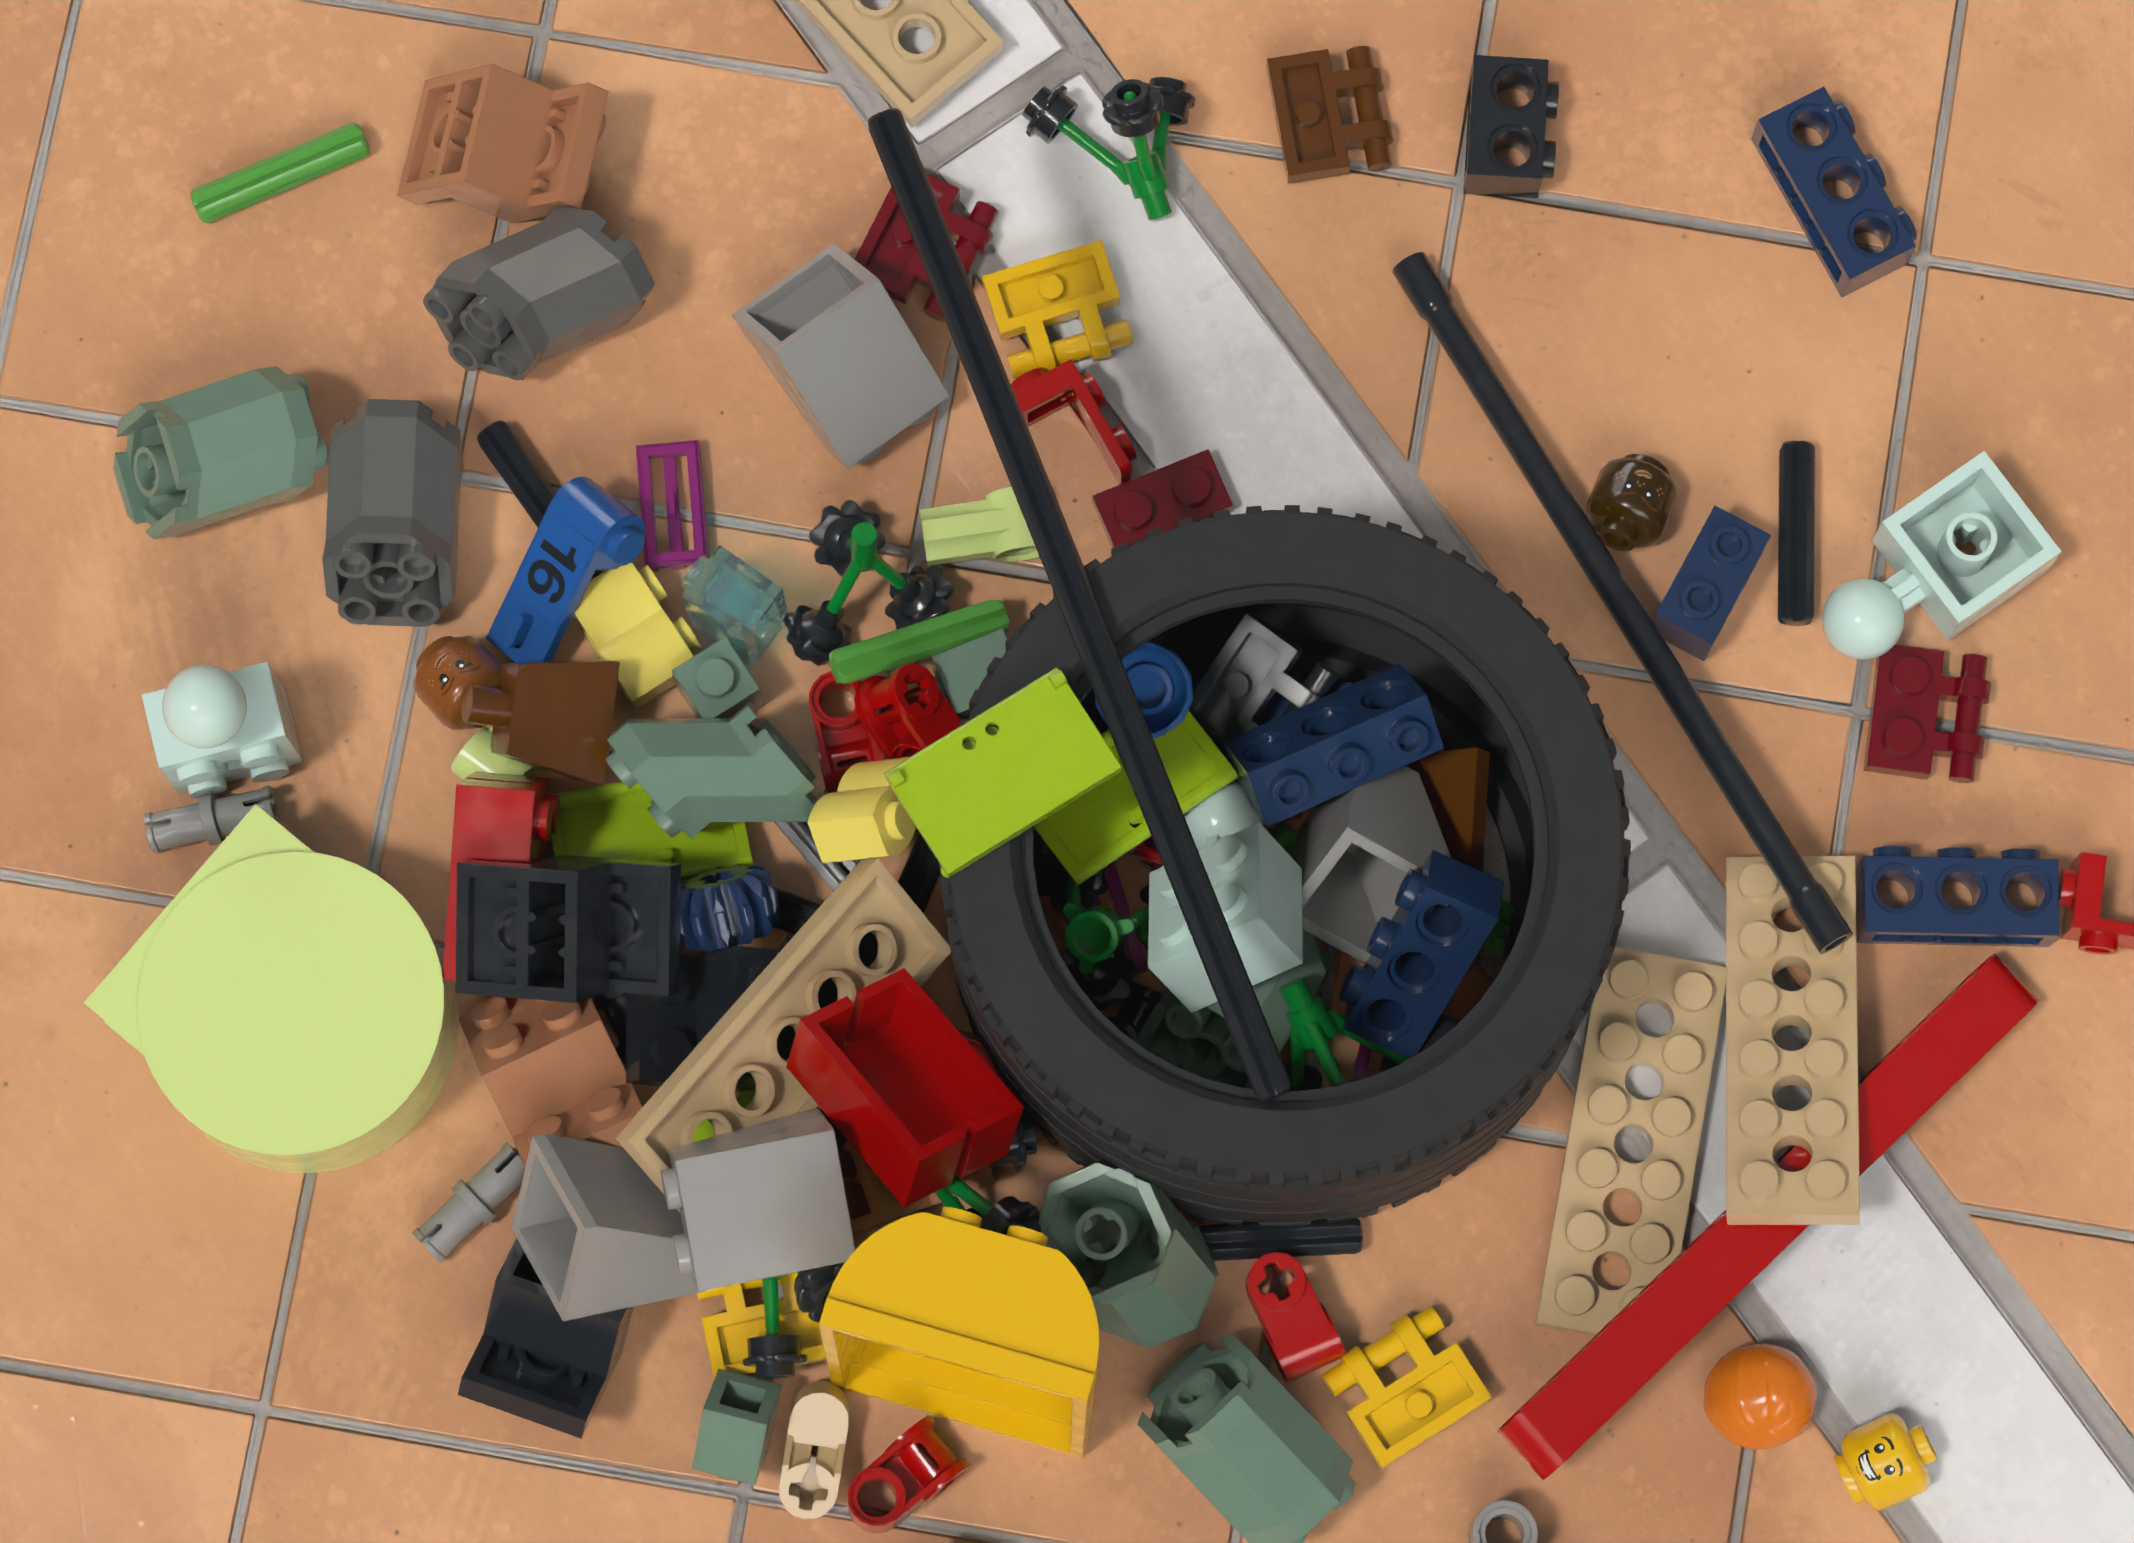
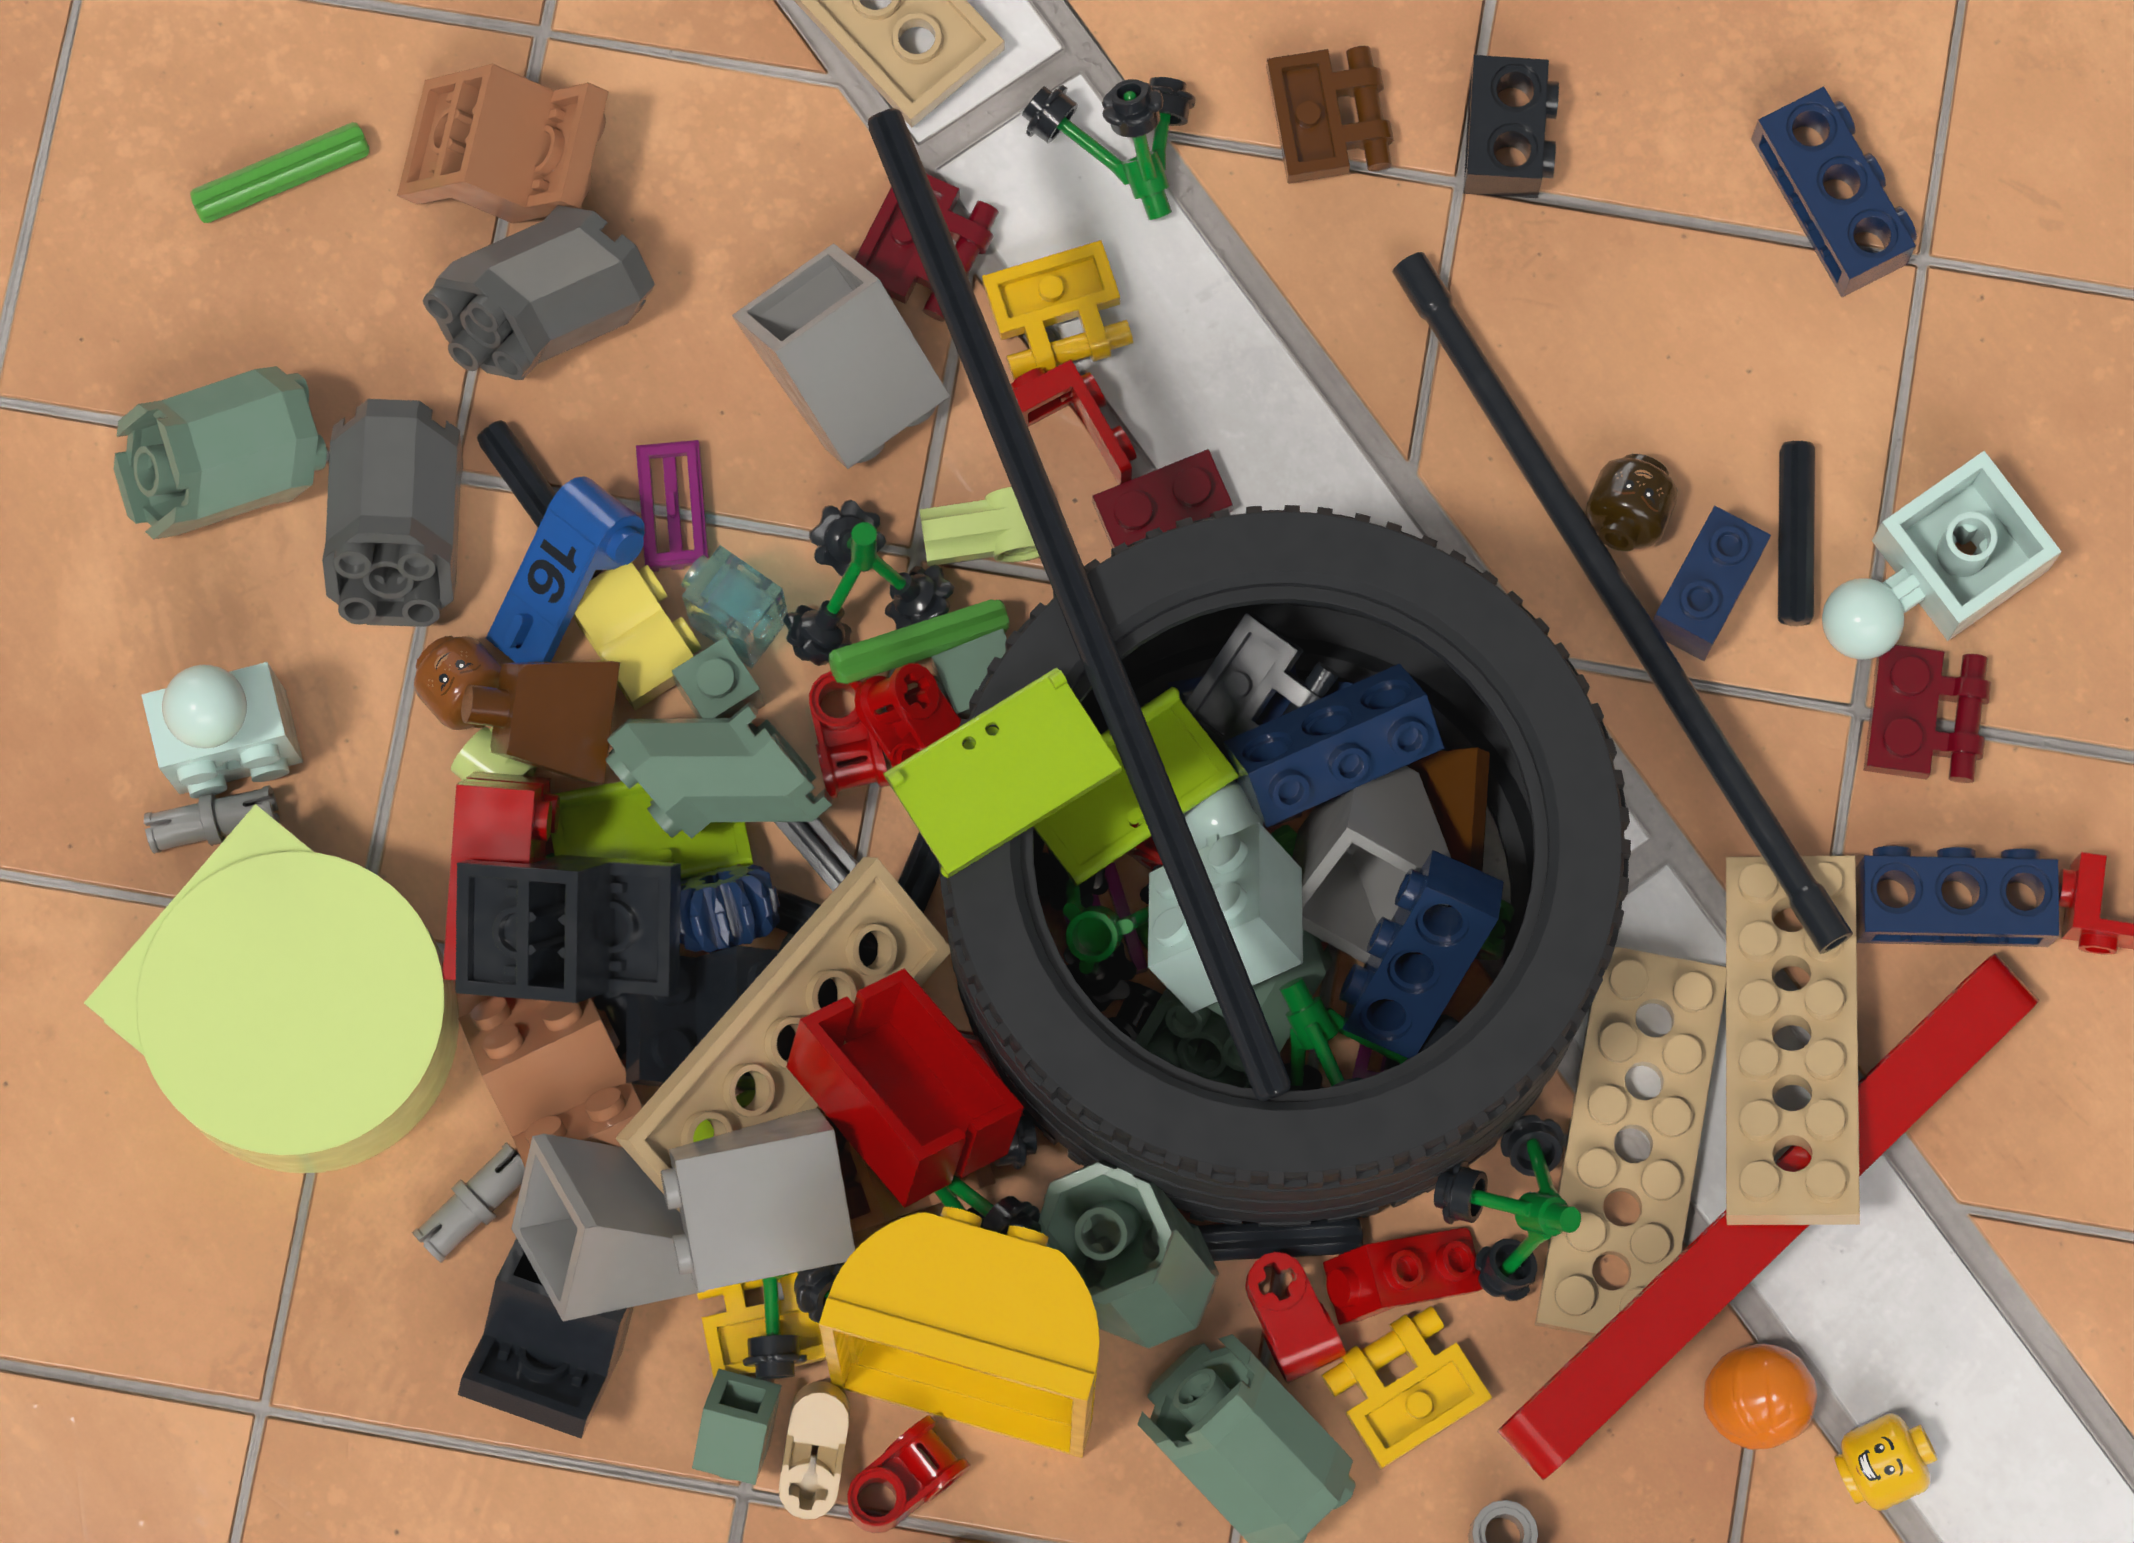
light yellow brick [807,757,916,863] -> none
blue hair [1094,641,1193,739] -> none
none -> red bracket [1323,1228,1483,1325]
none -> black plant [1434,1114,1581,1301]

